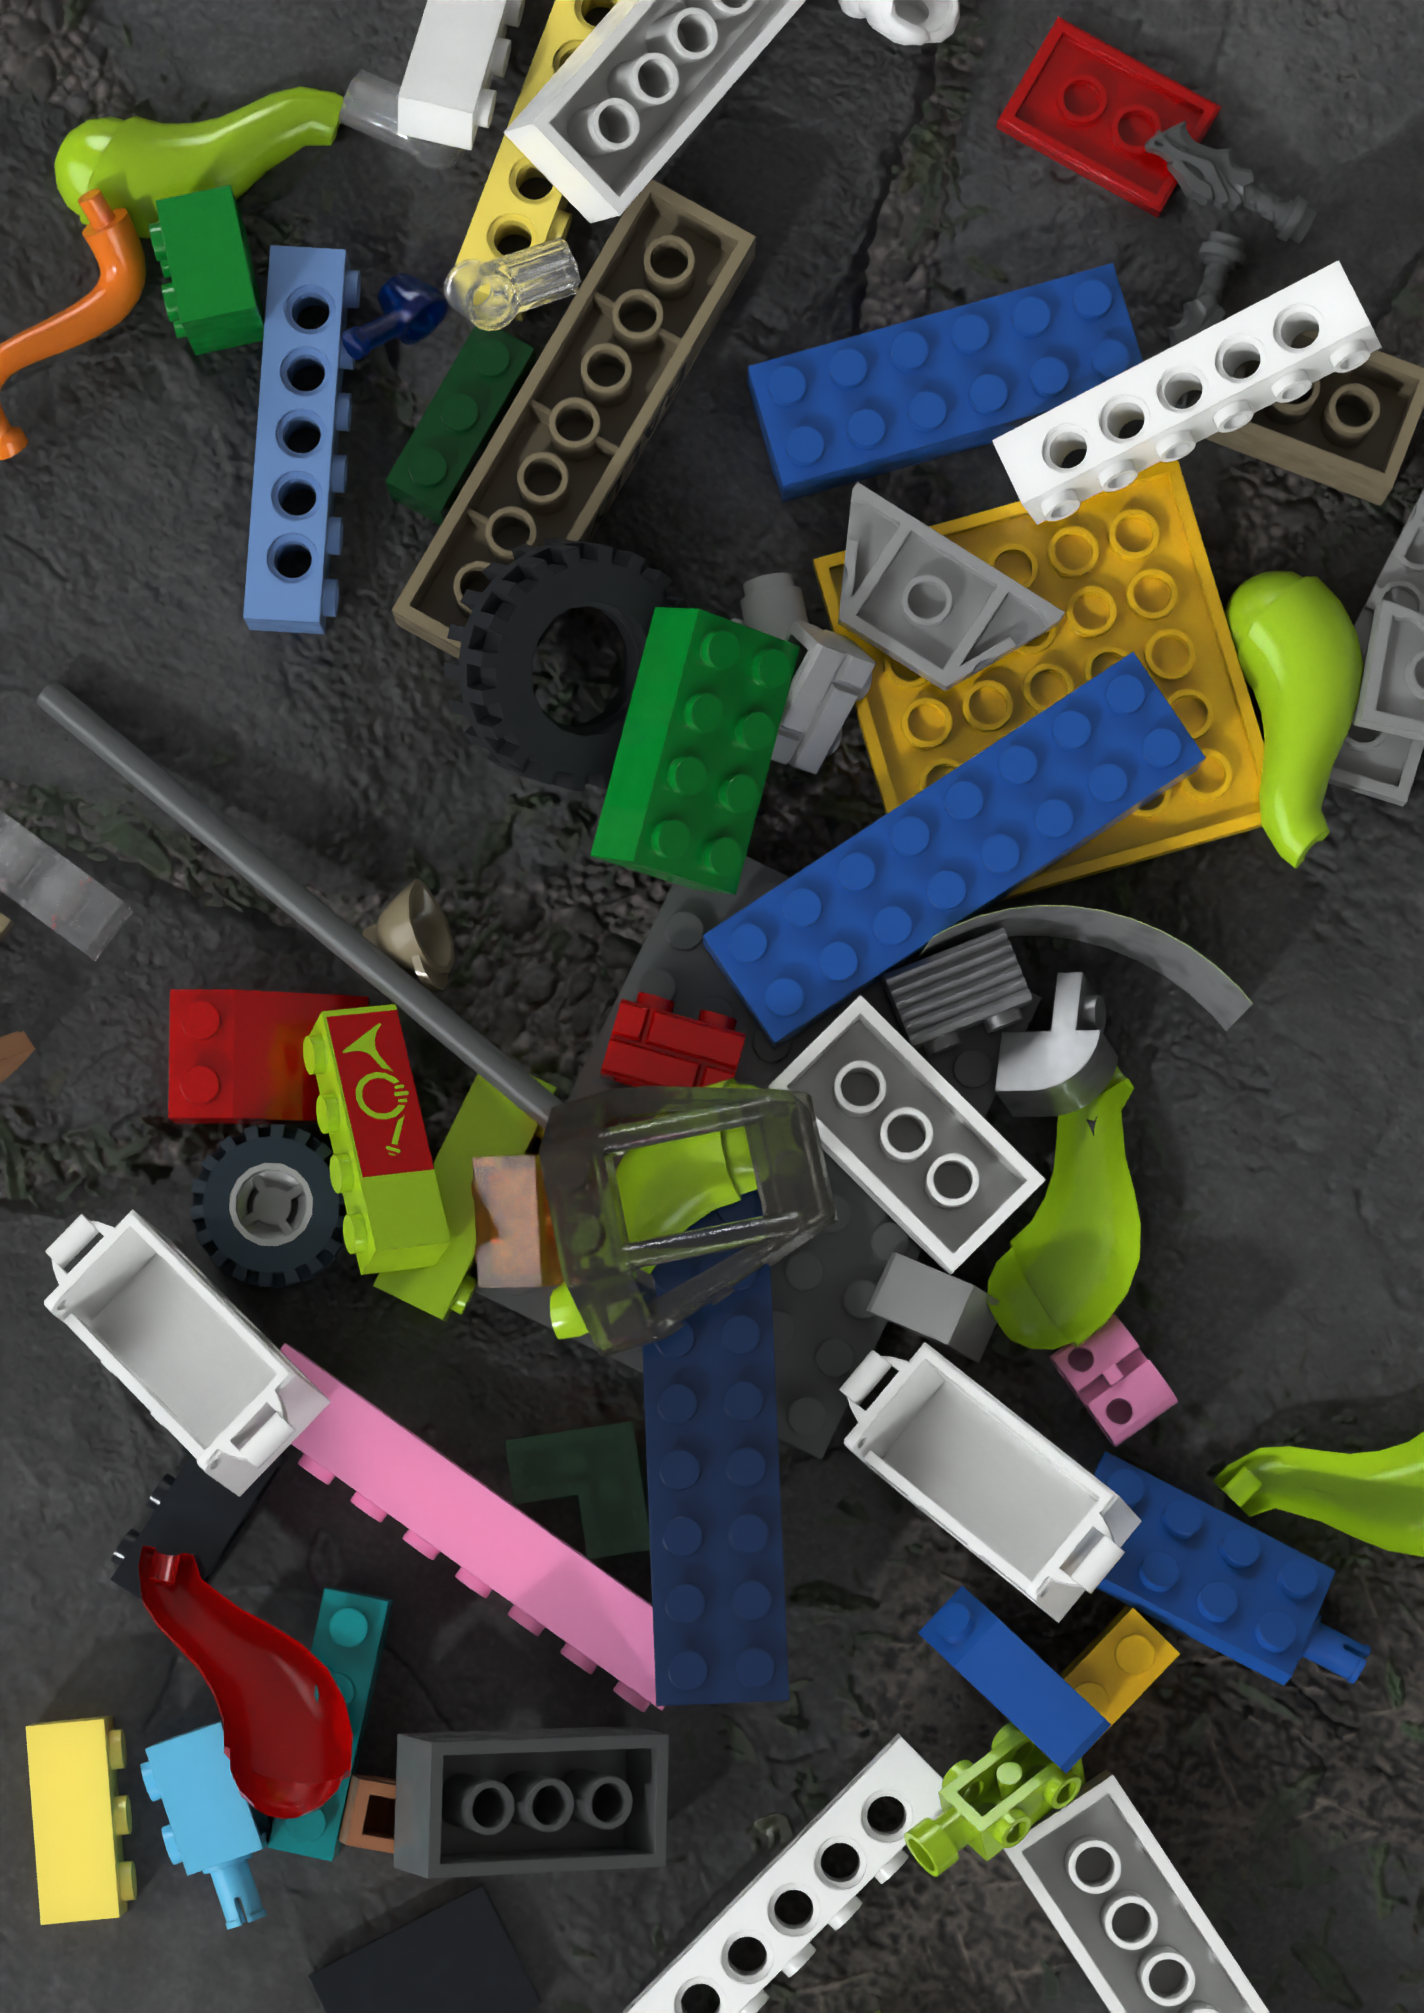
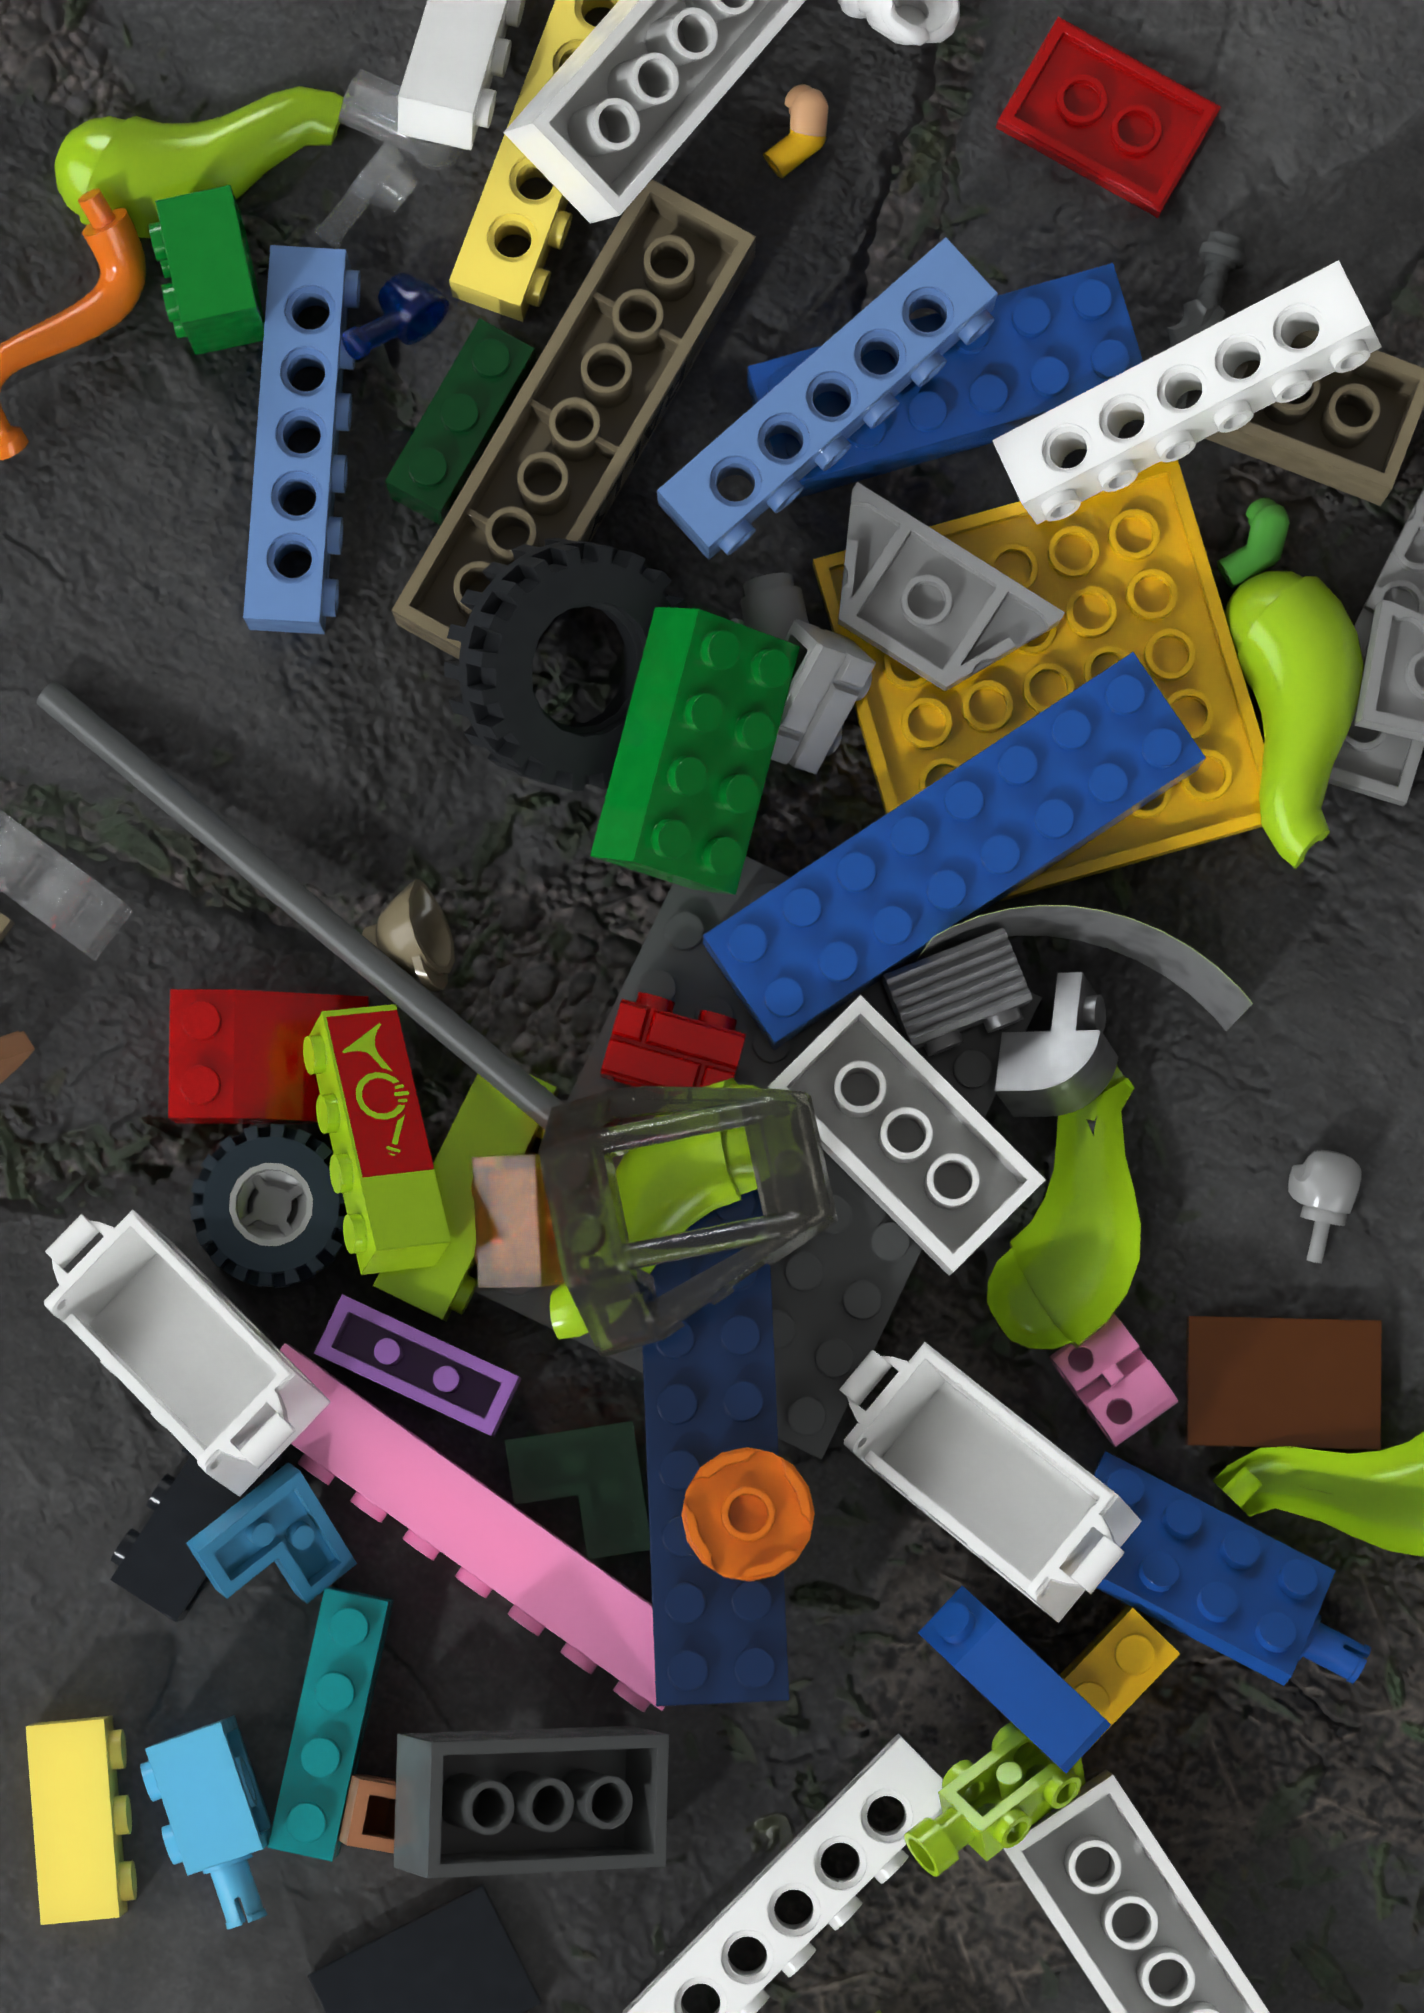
red animal [138,1545,353,1819] -> none
clear piece [444,237,581,331] -> none
light grey slope [866,1252,1000,1363] -> none
dark grey piece [1144,121,1317,244] -> none
none -> dark azure plate [186,1462,357,1604]
none -> clear bar [312,140,420,249]
none -> medium lavender brick [314,1294,522,1437]
none -> medium blue brick [657,237,998,560]
none -> orange tile [681,1447,815,1582]
none -> arm [763,84,829,178]
none -> reddish brown tile [1185,1316,1382,1450]
none -> bright green arm [1217,497,1290,588]
none -> light grey piece [1288,1150,1362,1264]

